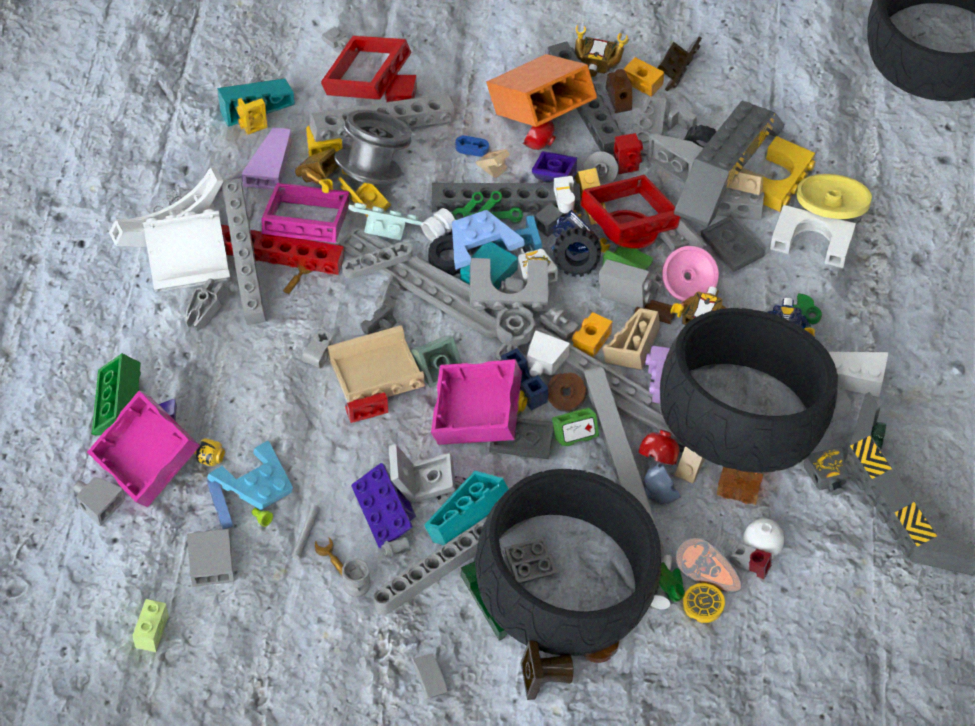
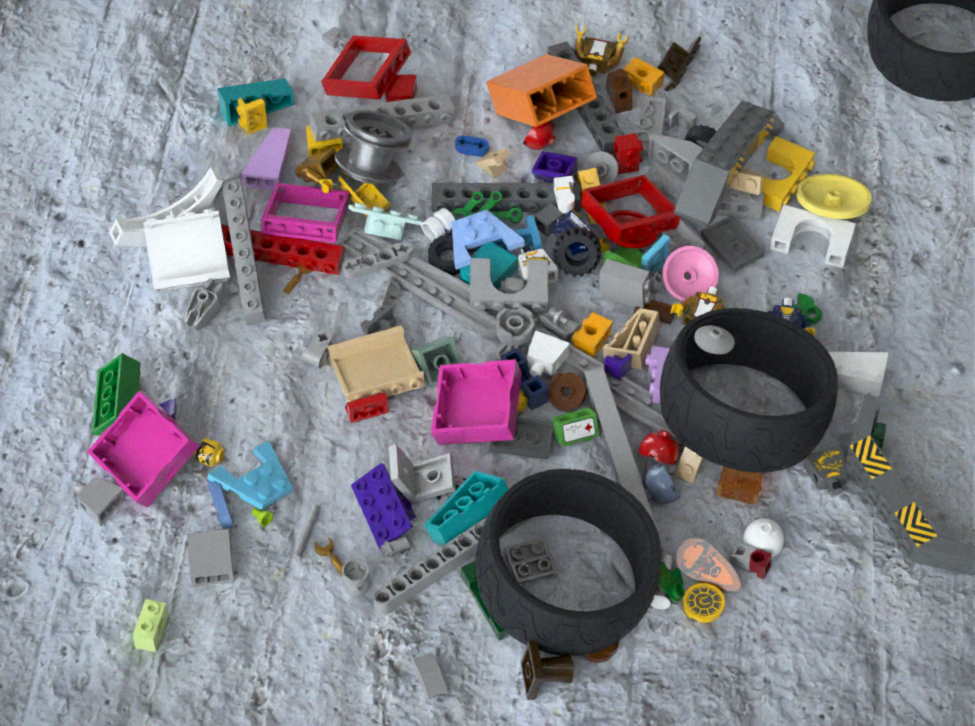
none -> dark purple panel [604,353,632,381]
none -> medium azure tile [641,234,670,275]
none -> light grey dish [694,325,735,354]

